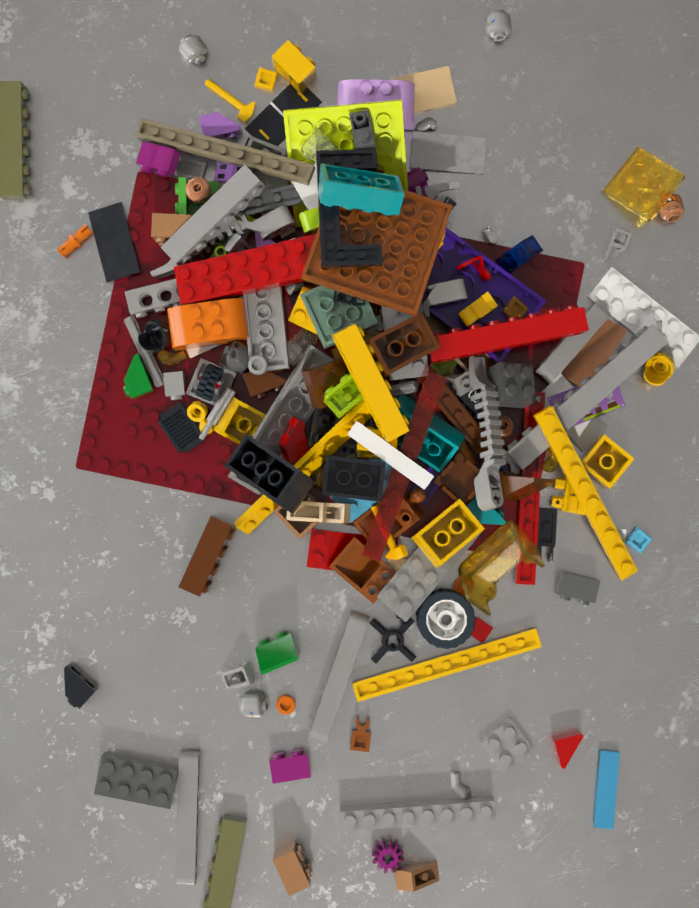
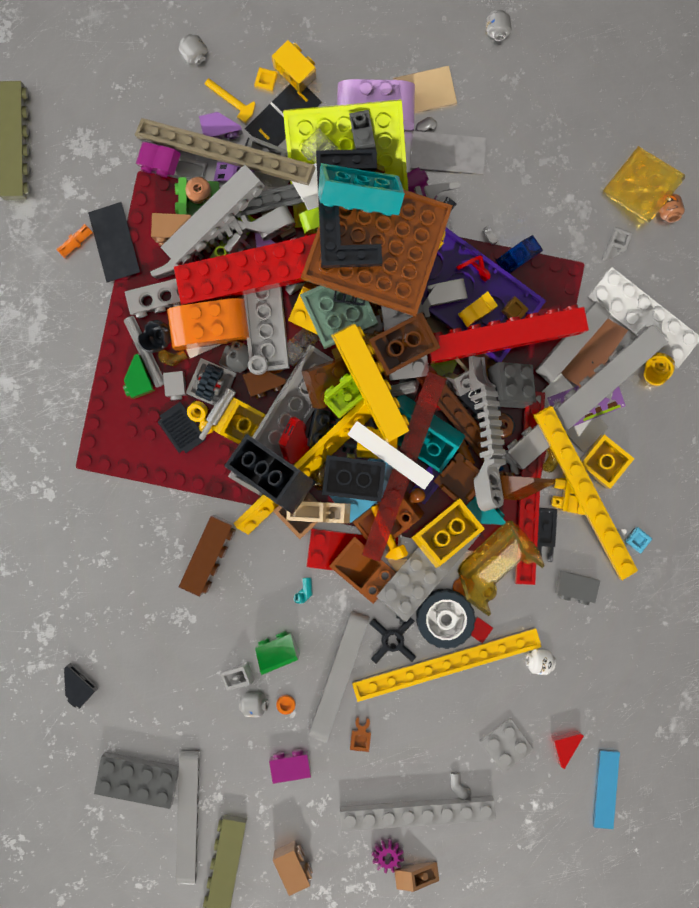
none -> teal arm [293,577,313,604]
none -> white head [526,649,556,675]

